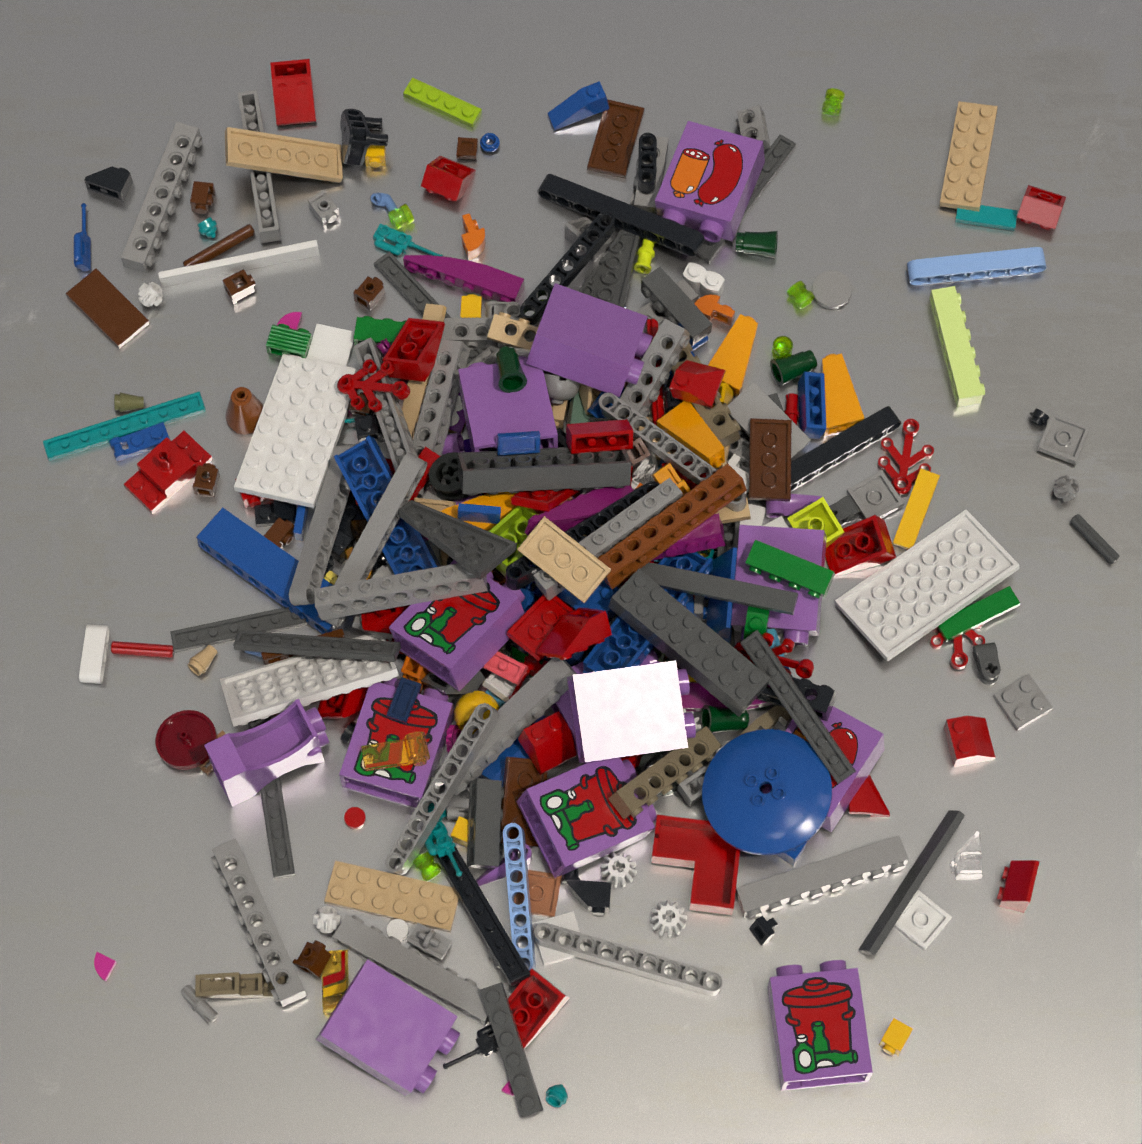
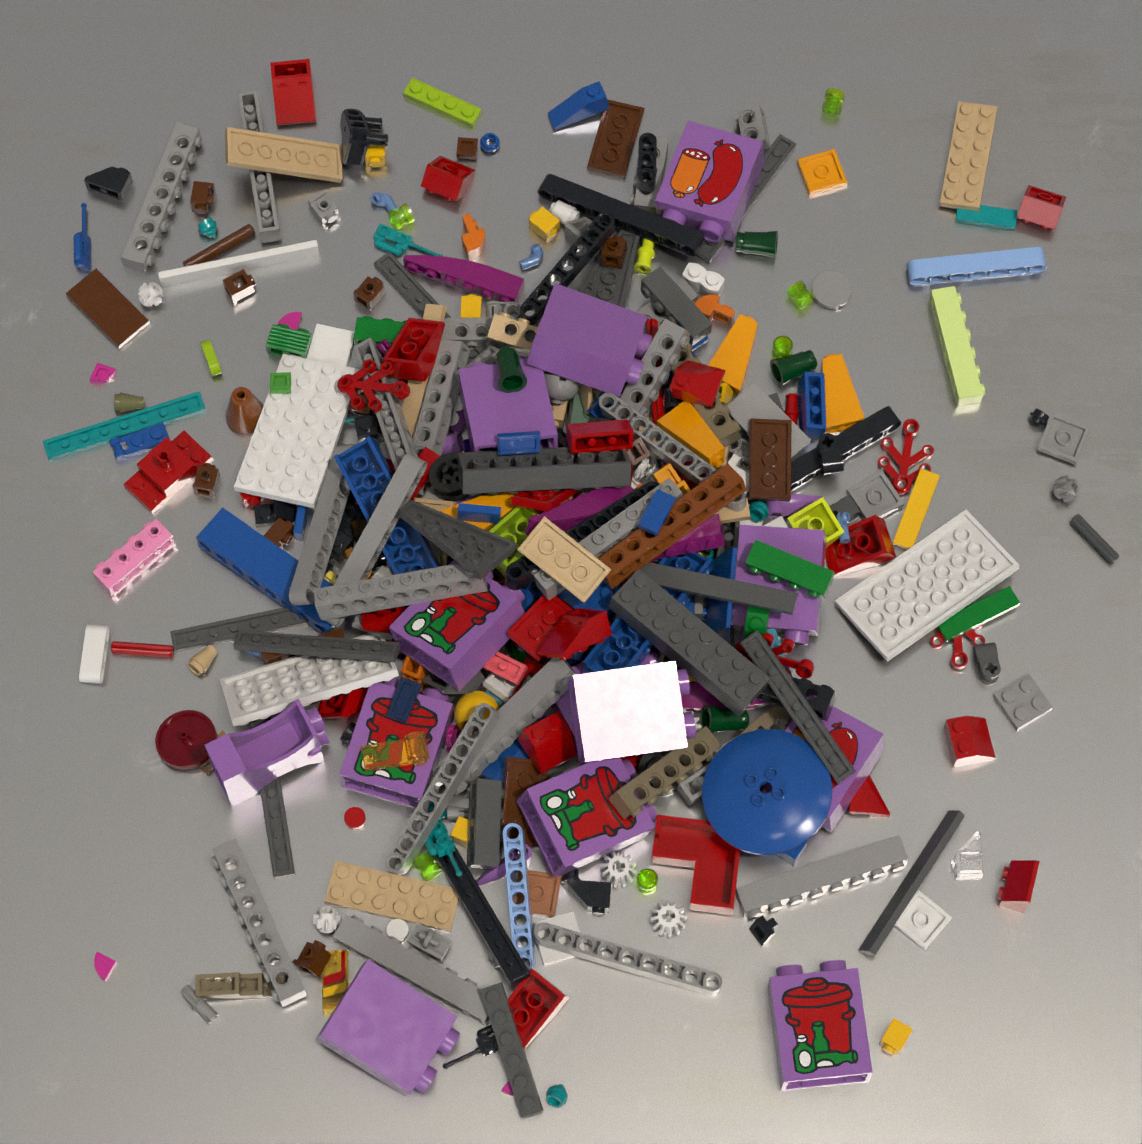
none -> dark pink tile [89,363,117,384]
none -> bright pink brick [93,519,175,596]
none -> lime beam [200,339,222,377]
none -> bright green tile [270,372,291,394]
none -> medium blue arm [519,243,543,270]
none -> yellow brick [529,206,560,243]
none -> white brick [549,200,580,225]
none -> reddish brown brick [601,235,628,269]
none -> clear neon green wheel [636,868,658,895]
none -> blue tile [638,489,676,536]
none -> teal plate [749,501,769,522]
none -> light orange tile [797,149,848,196]
none -> black piece [816,433,844,475]
none -> medium blue arm [836,512,850,543]

